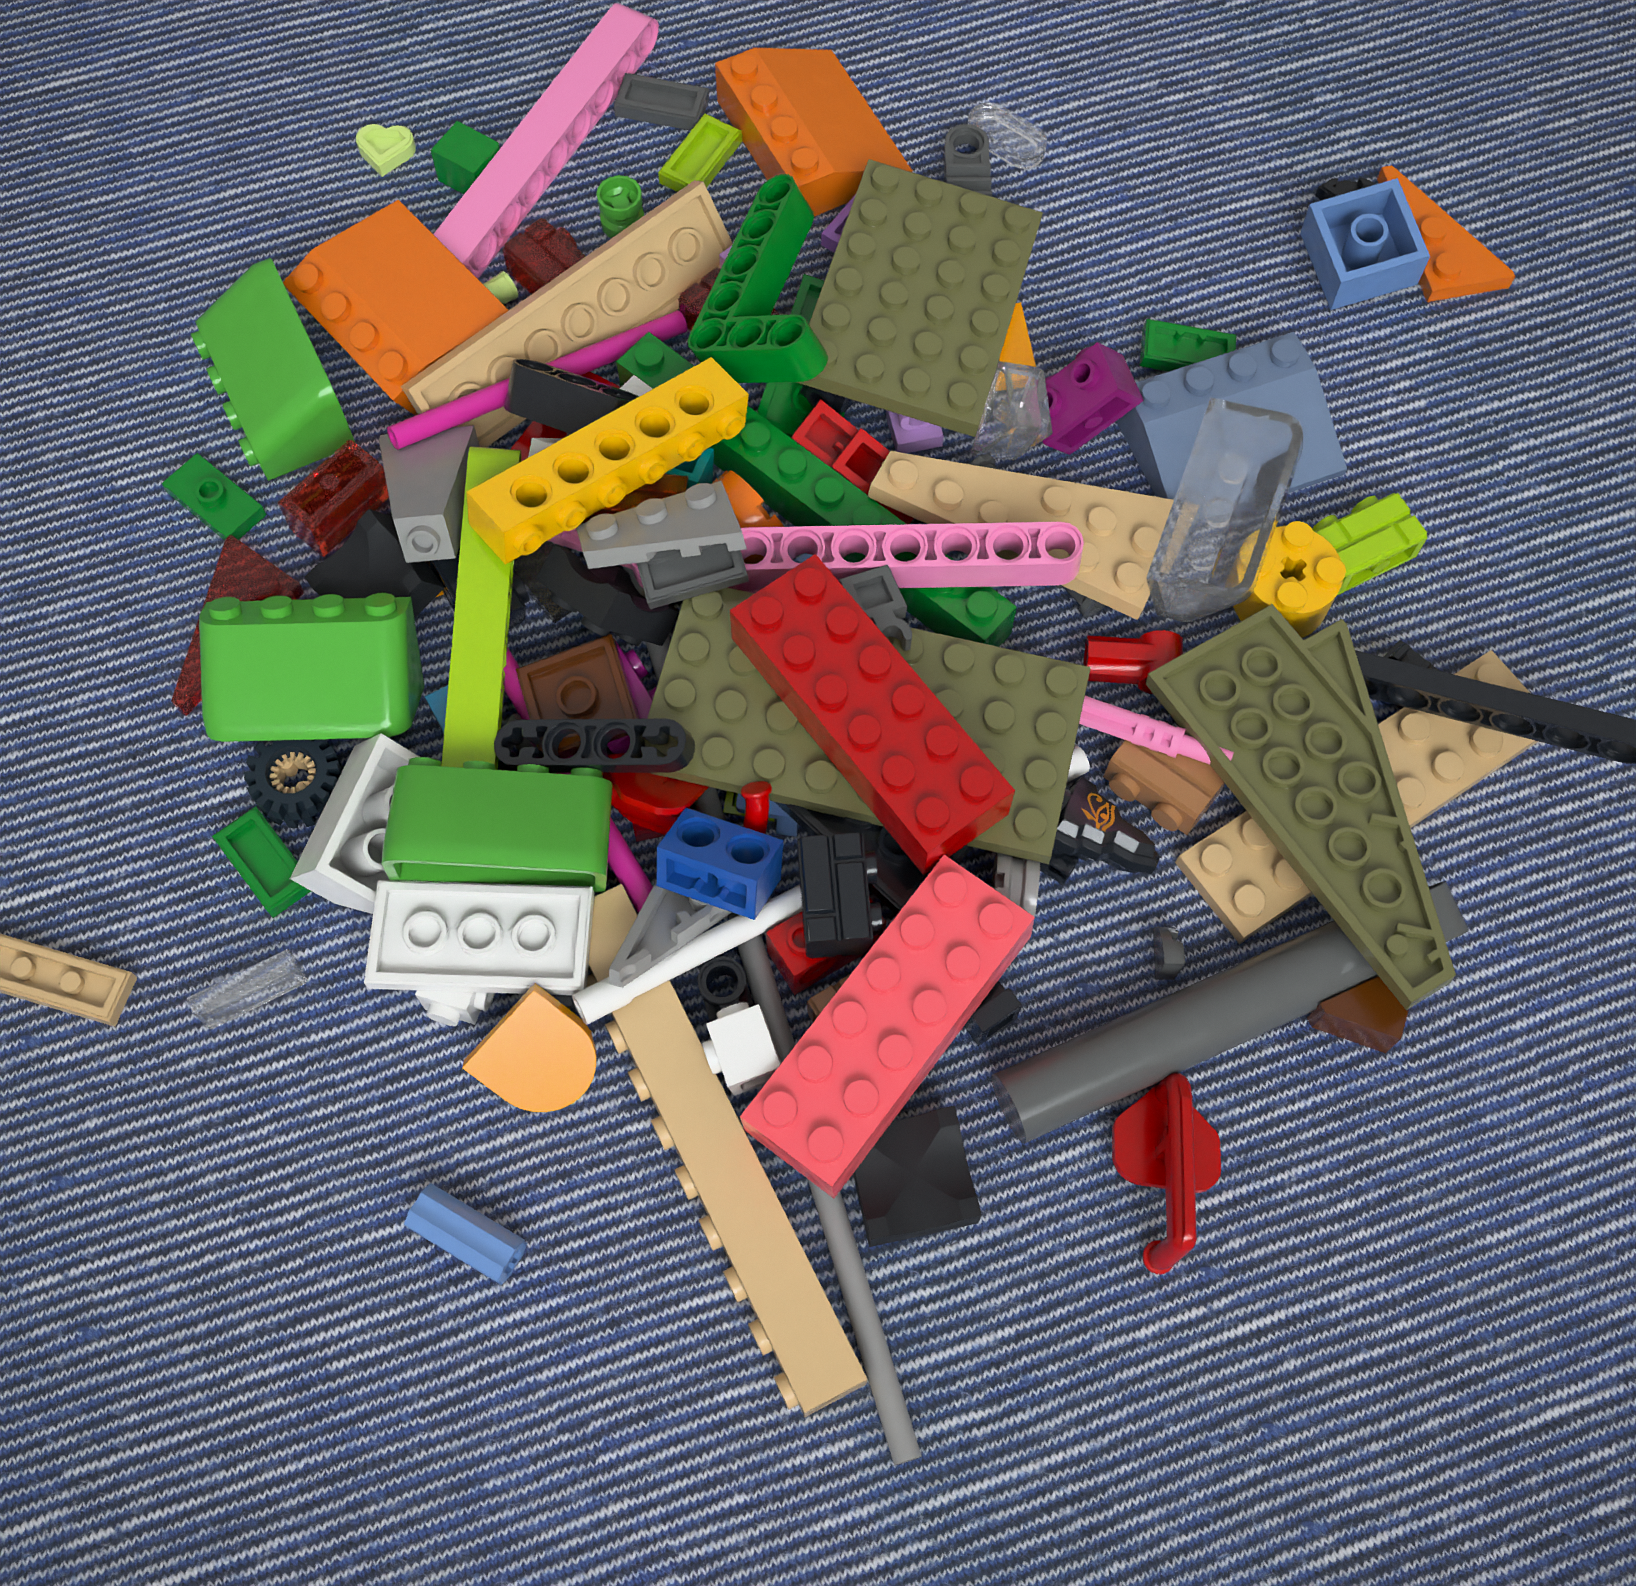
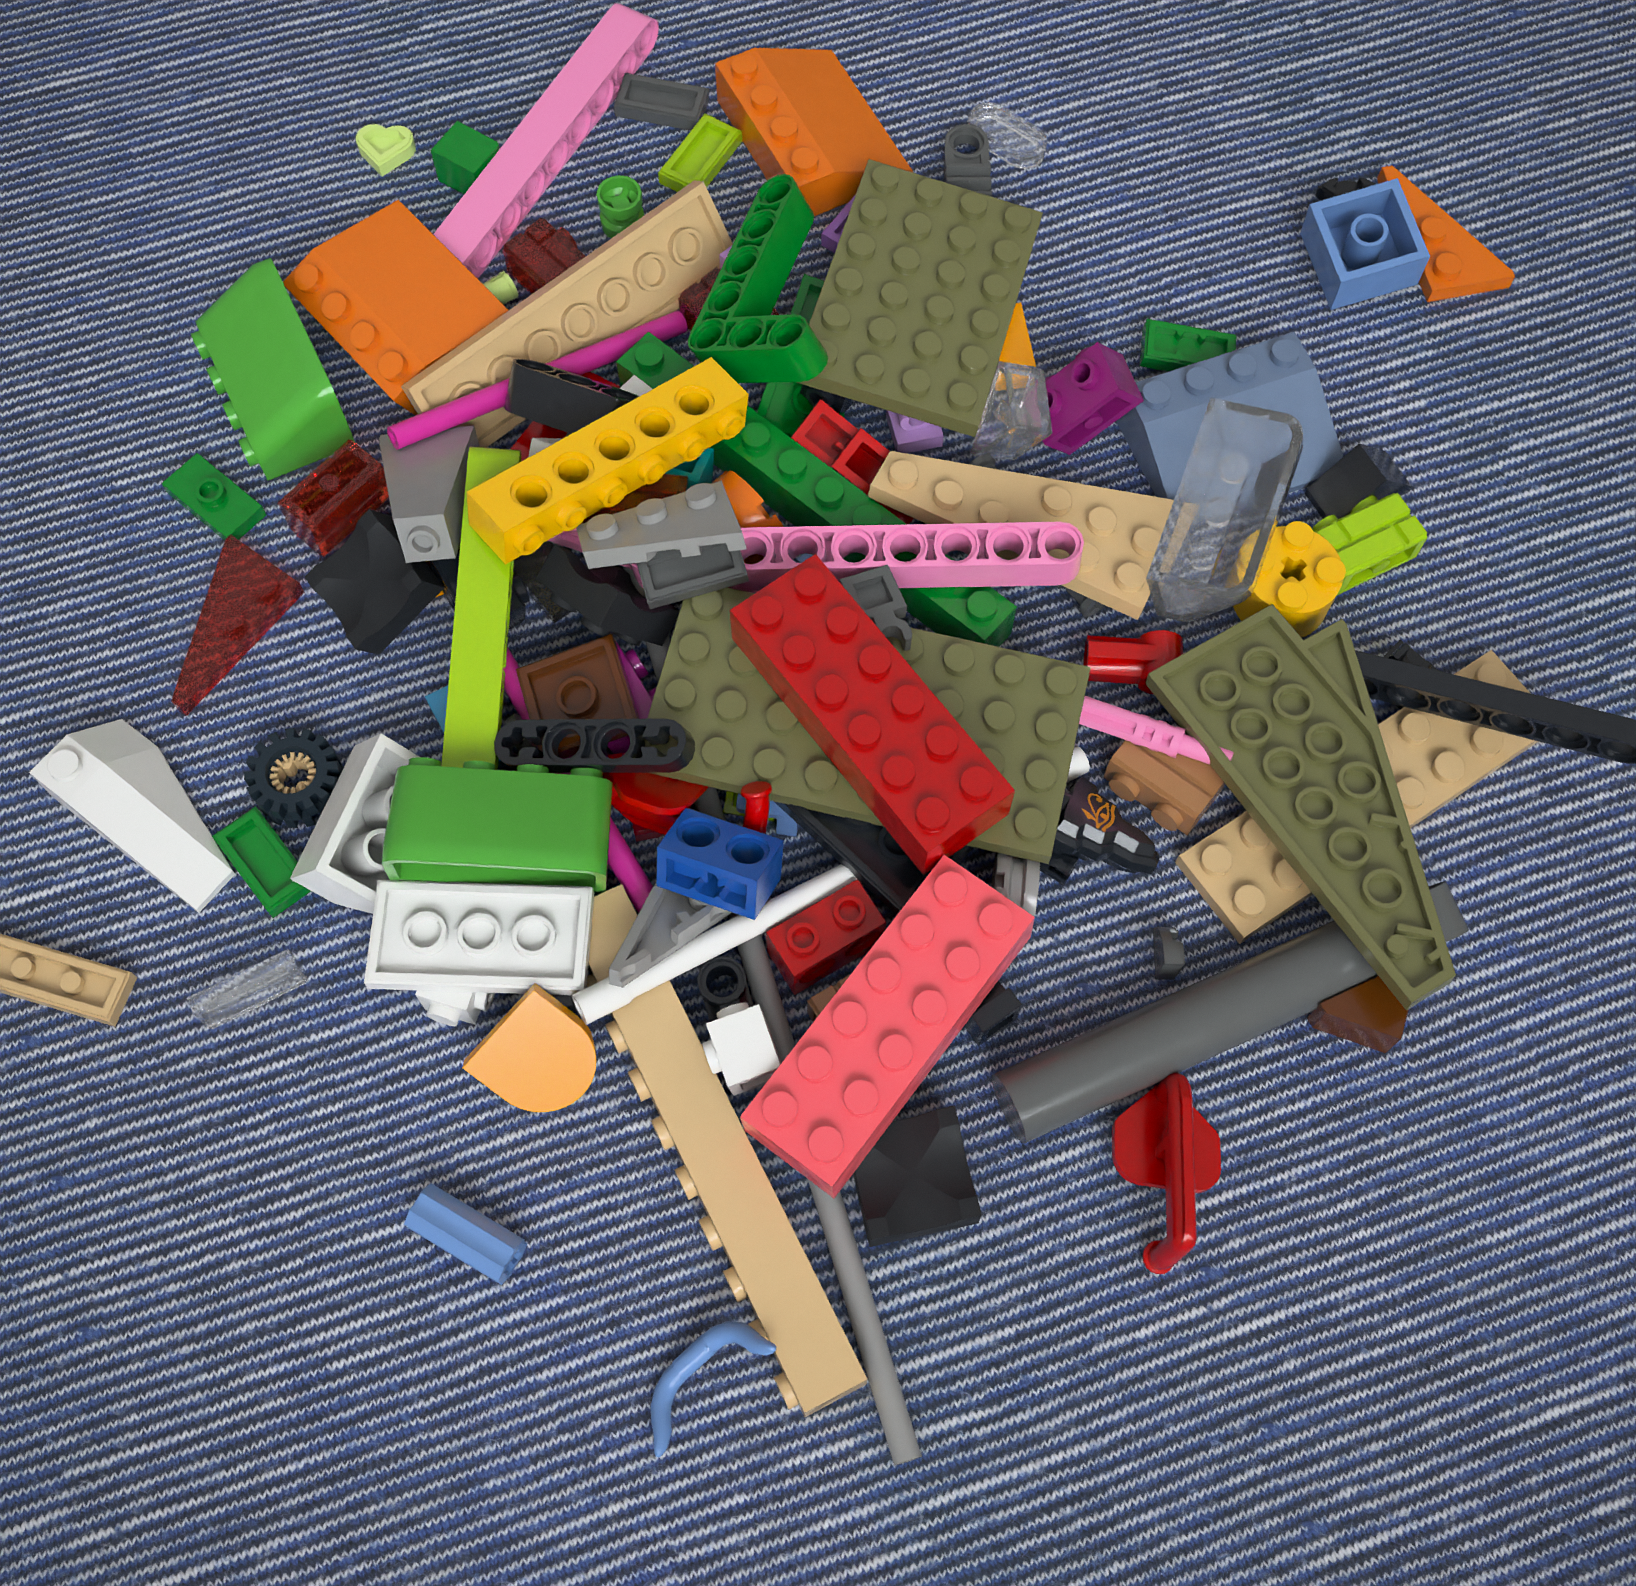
bright green windscreen [199,593,425,742] -> none
black brick [797,833,883,958] -> none
none -> white wedge [29,719,235,913]
none -> medium blue animal [650,1321,777,1458]
none -> black slope [1305,444,1412,519]

